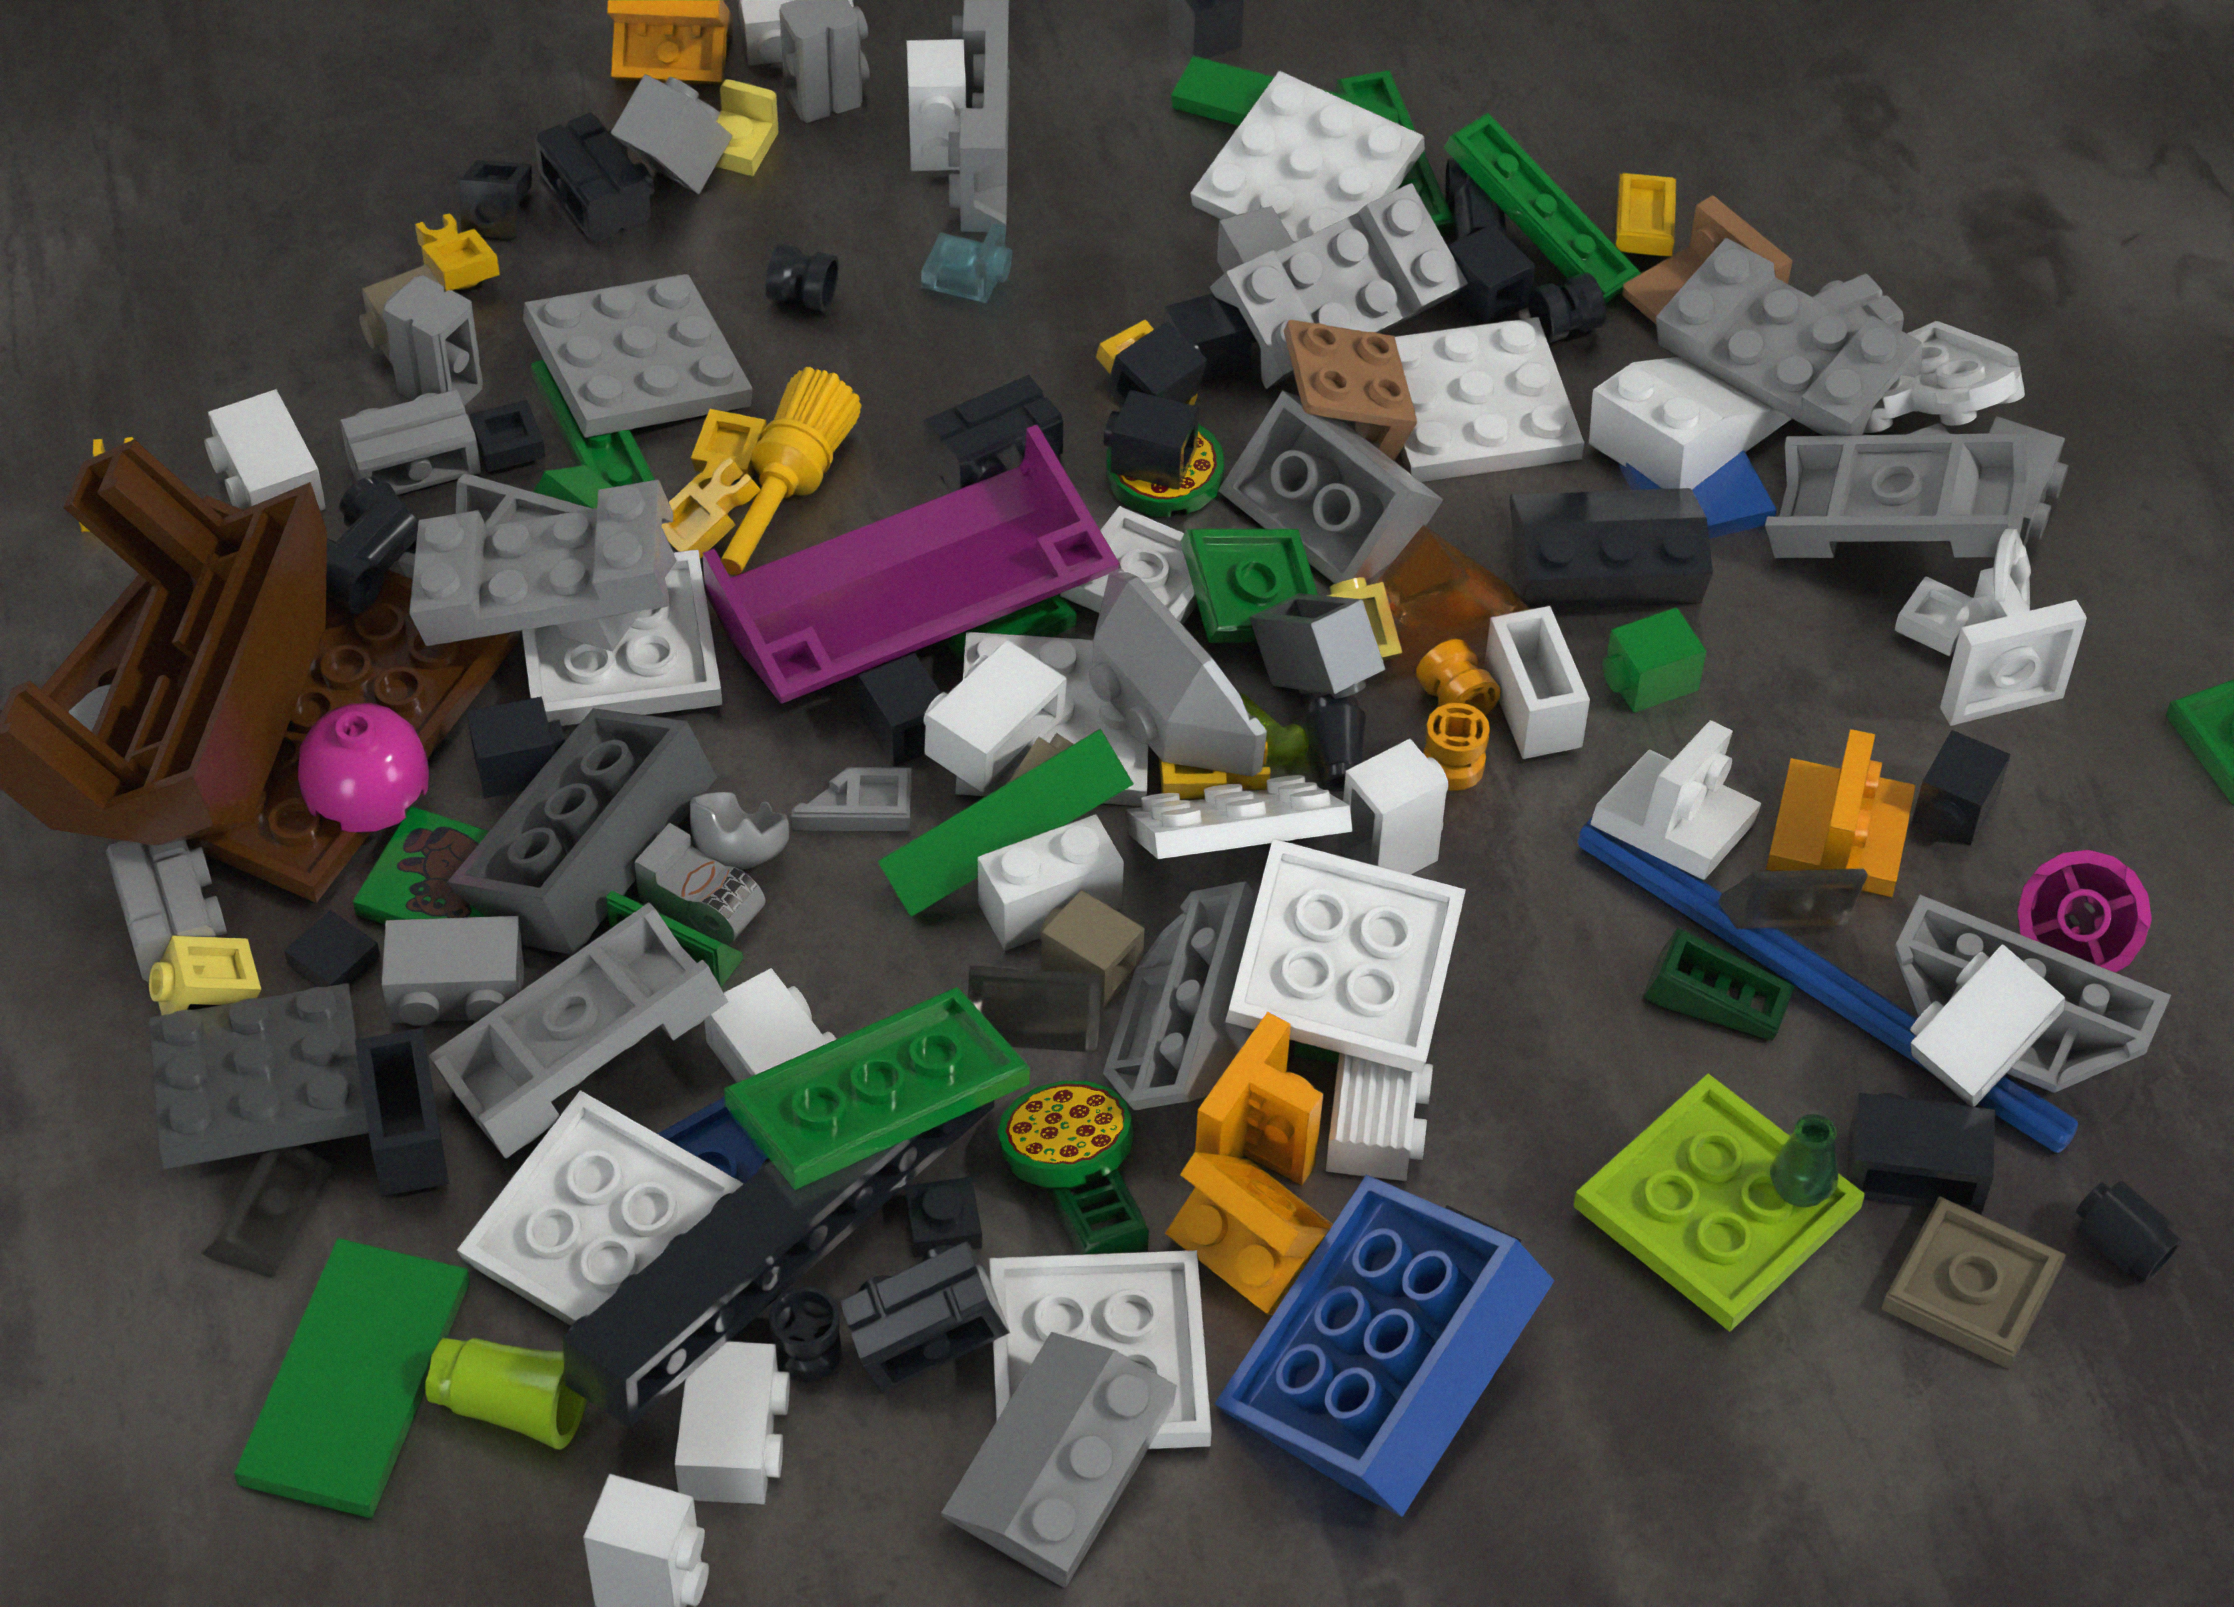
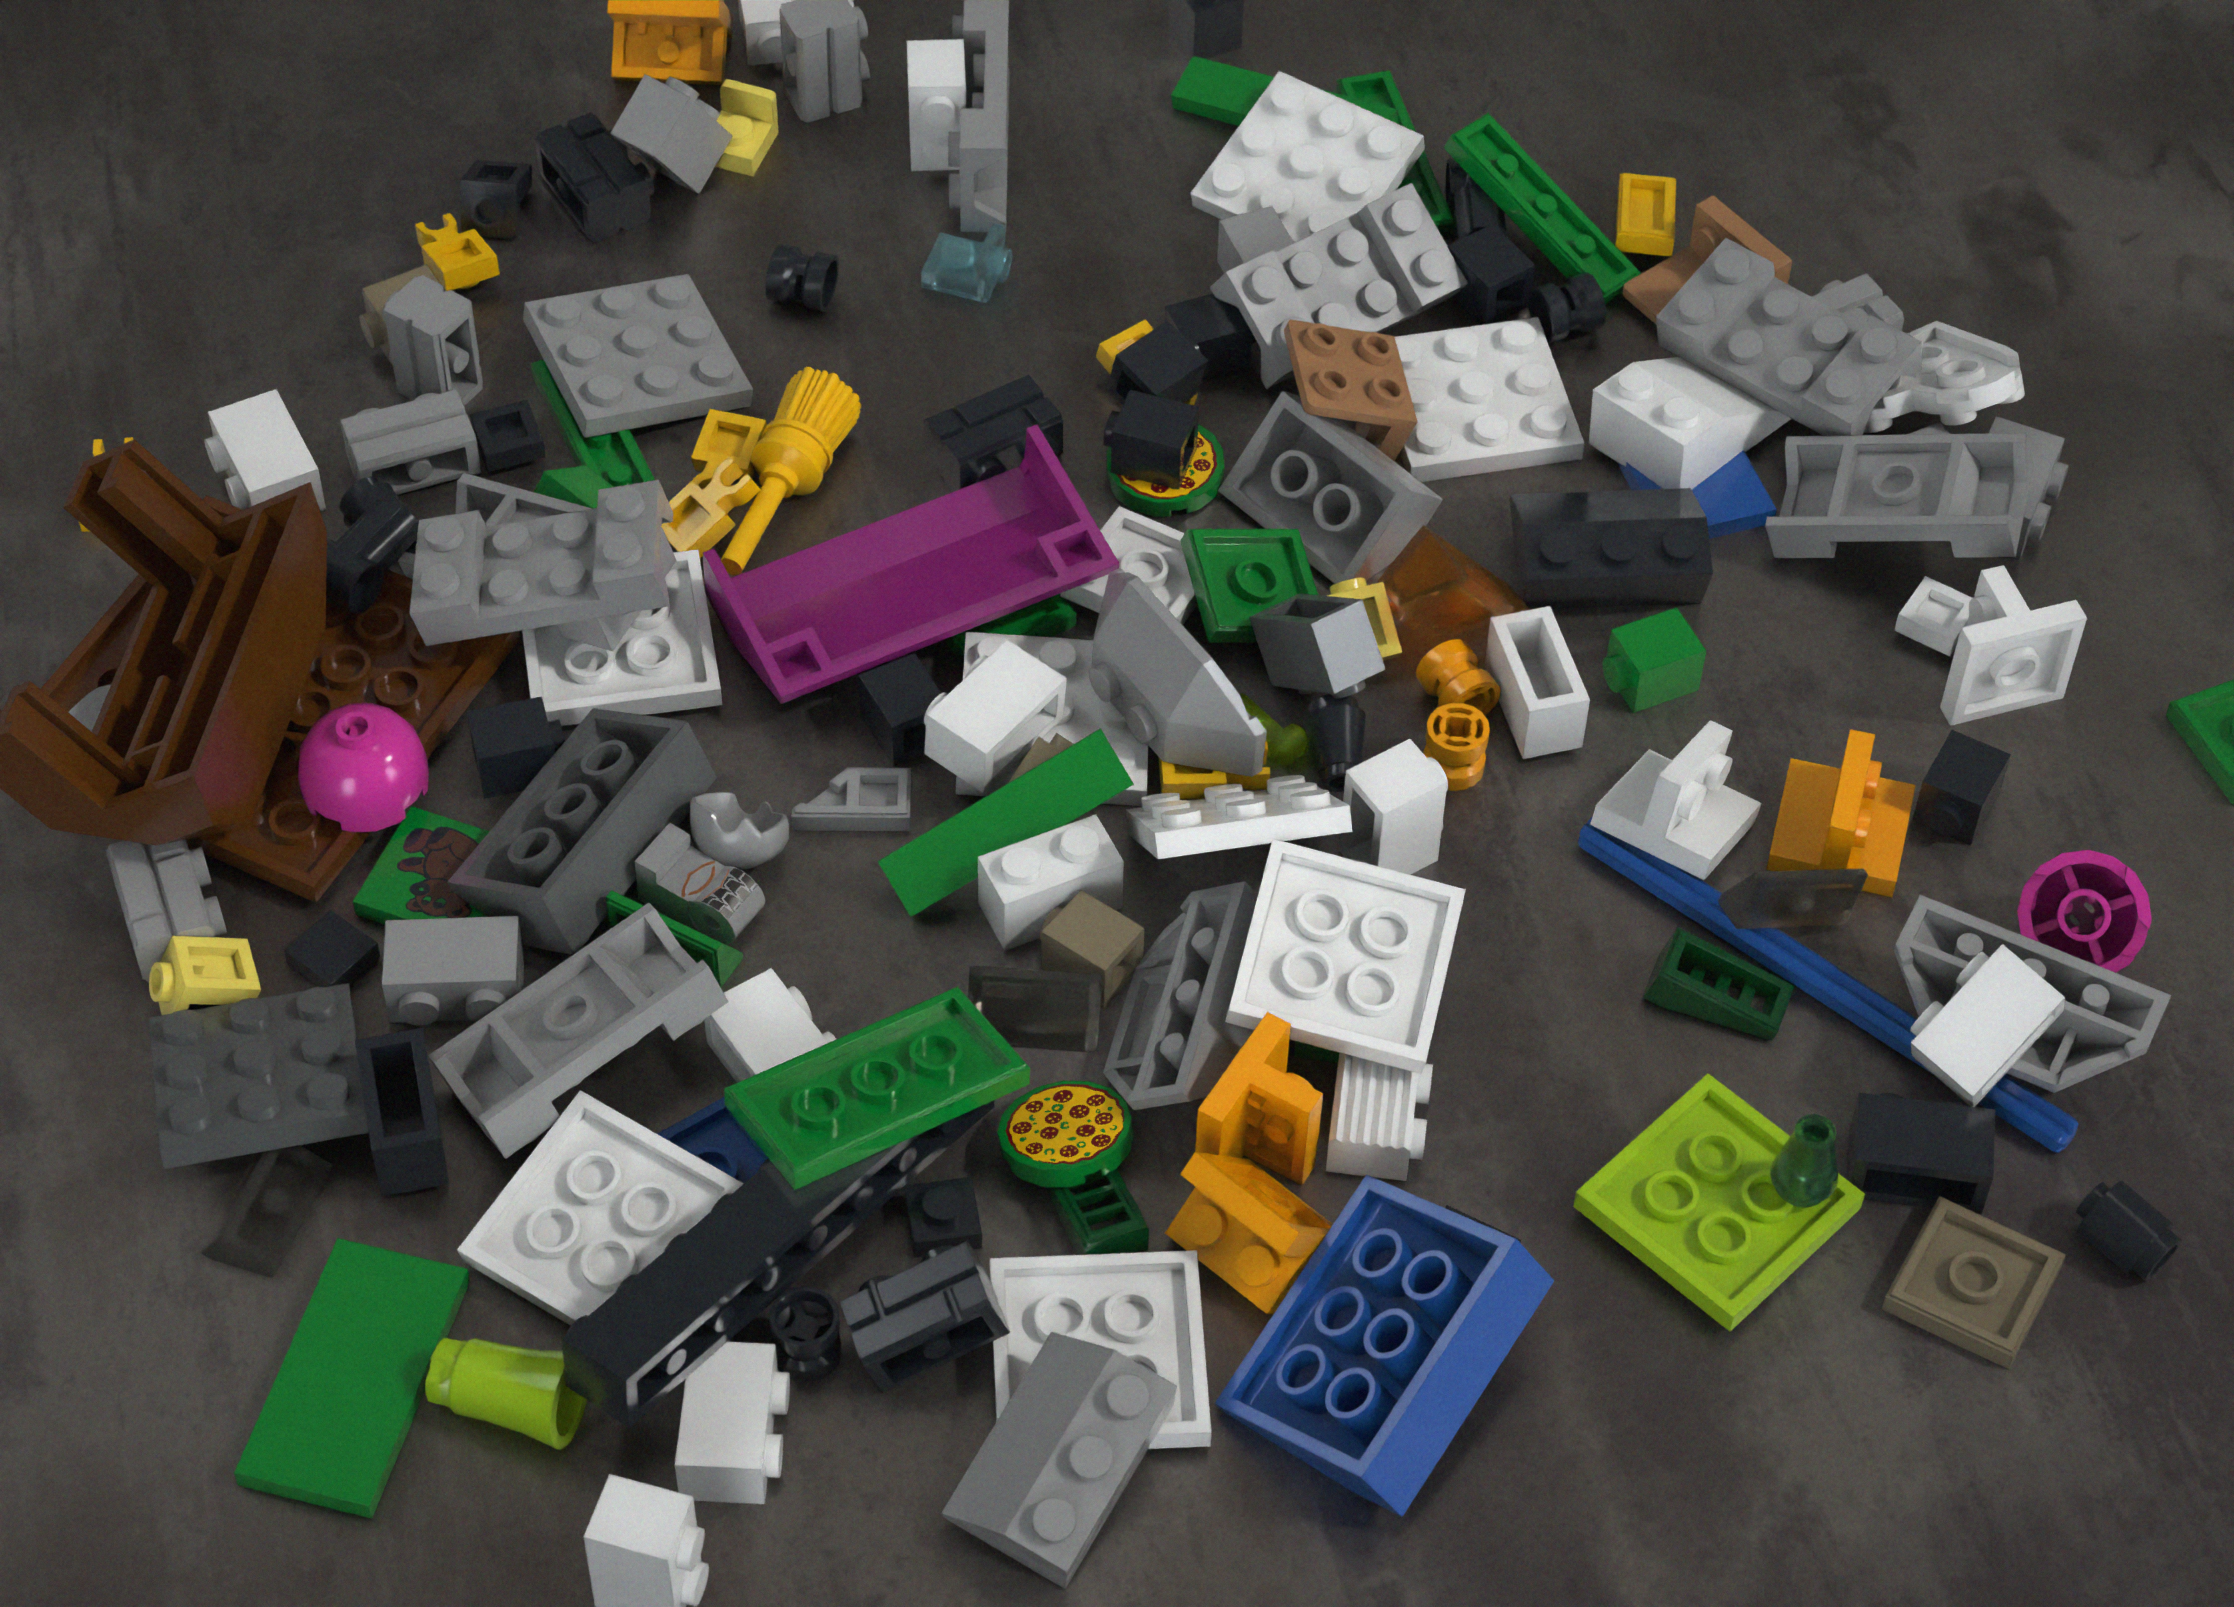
white piece [1993,529,2031,609] -> none

